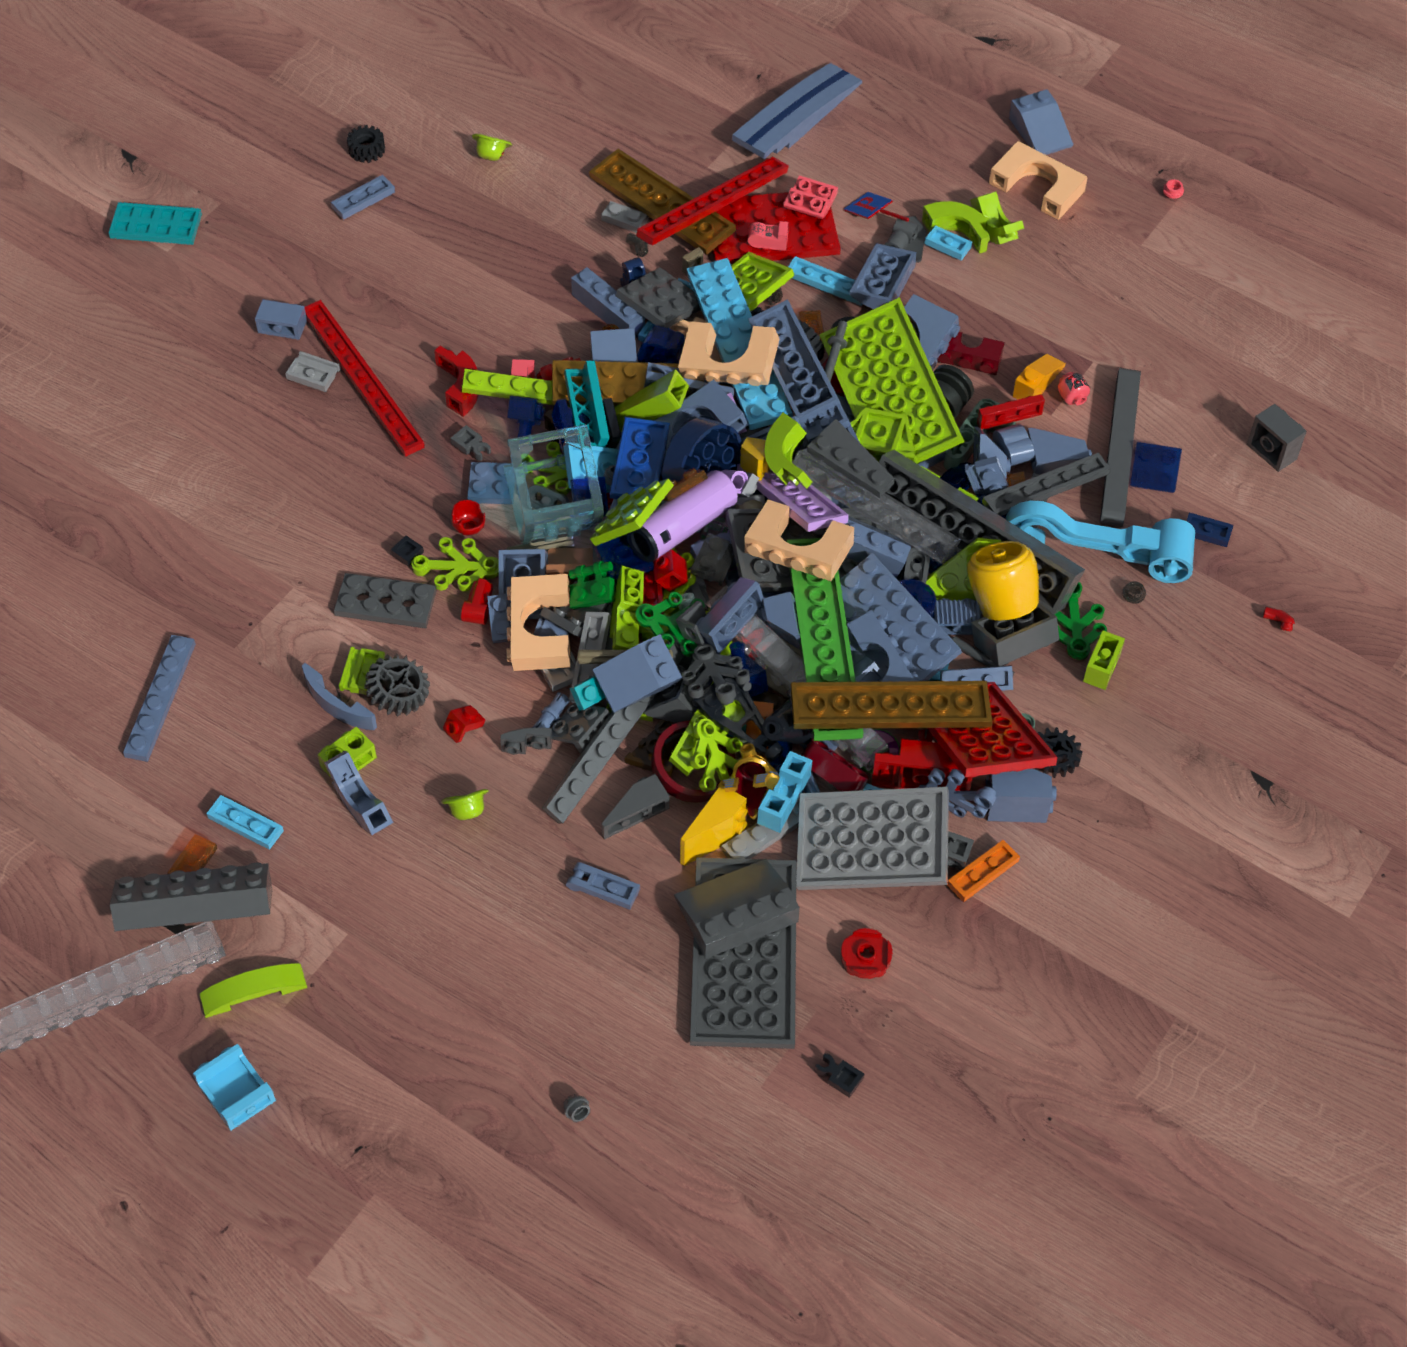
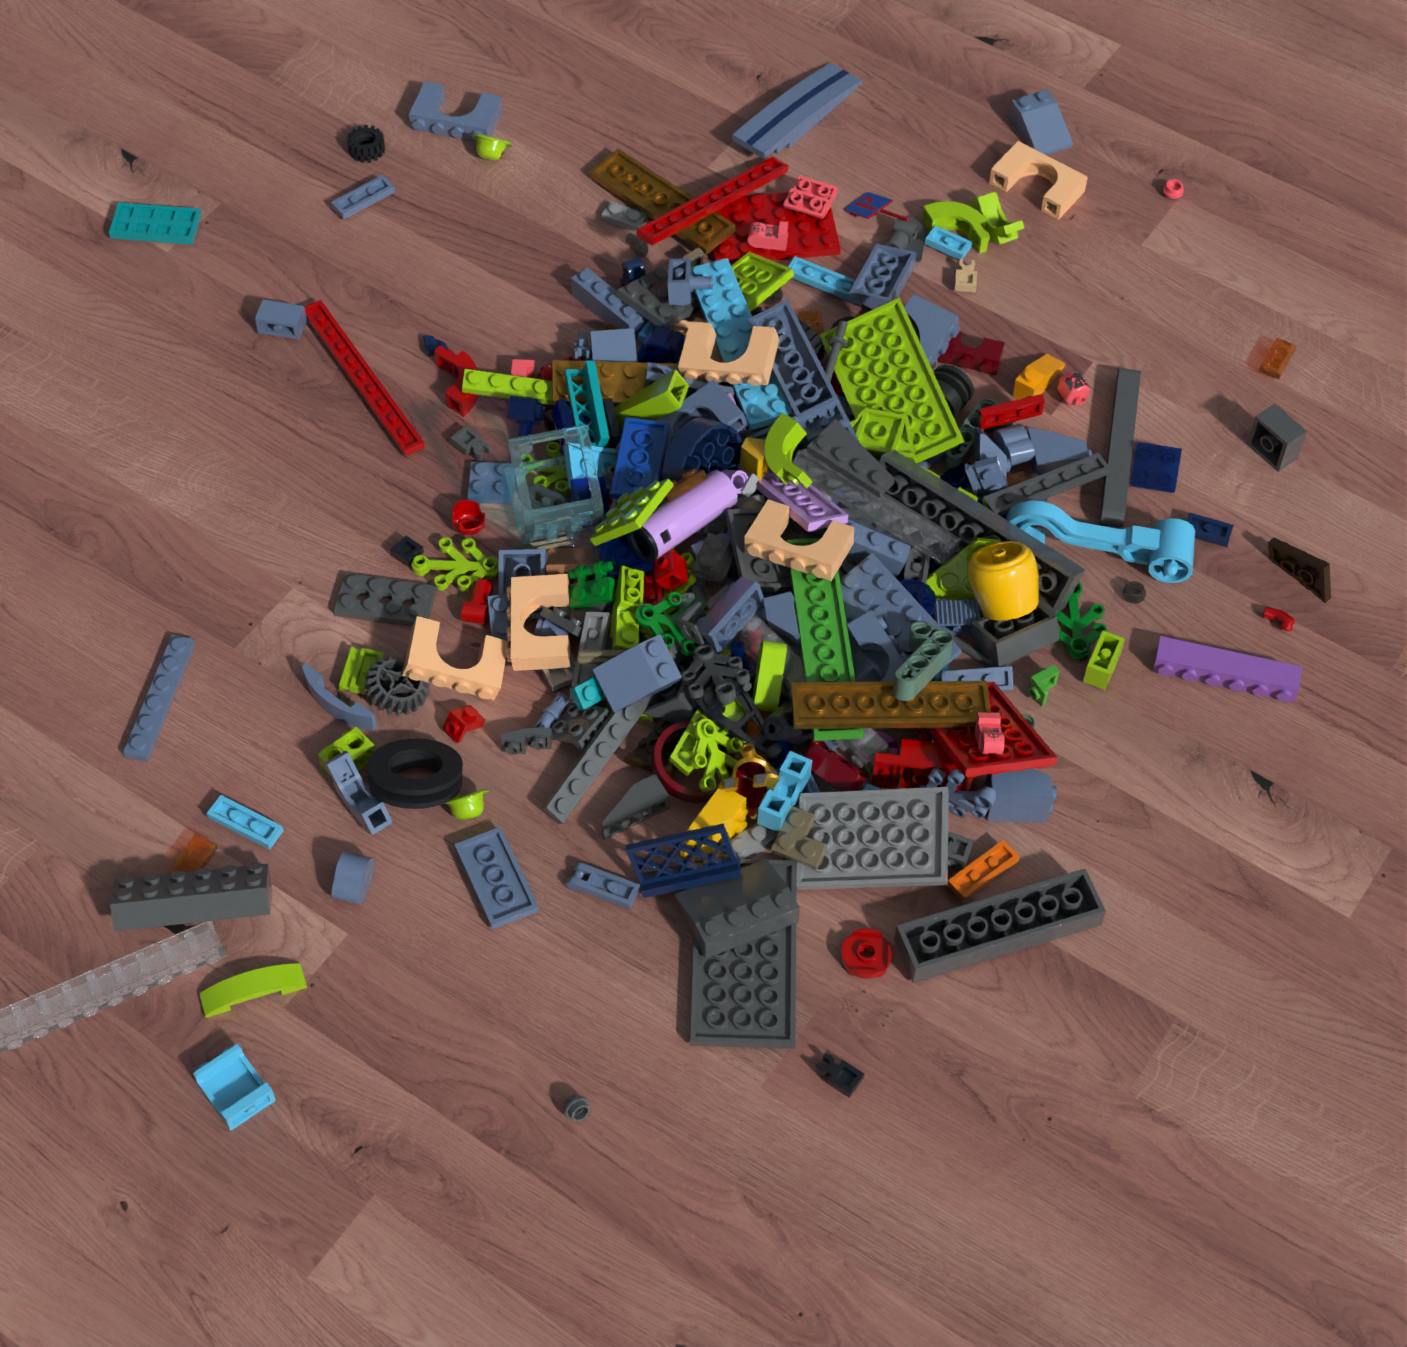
light grey plate [285,351,340,392] -> none
black gear [1035,727,1083,778] -> none
none -> sand blue piece [331,851,375,905]
none -> black tyre [368,738,463,809]
none -> light nougat arch [402,616,509,700]
none -> sand blue arch [409,81,502,142]
none -> dark blue tile [423,335,448,357]
none -> sand blue plate [454,826,539,930]
none -> sand blue plate [573,332,590,360]
none -> dark blue fence [625,823,741,898]
none -> sand blue brick [668,258,713,306]
none -> lime beam [752,640,787,713]
none -> dark tan plate [771,806,828,869]
none -> sand green beam [893,622,954,701]
none -> dark grey brick [894,868,1106,983]
none -> tan plate [954,259,977,293]
none -> coral leg [974,712,1004,755]
none -> bright green bracket [1028,665,1060,706]
none -> medium lavender brick [1152,636,1302,703]
none -> clear orange plate [1259,338,1297,380]
none -> dark brown wing [1268,537,1331,603]

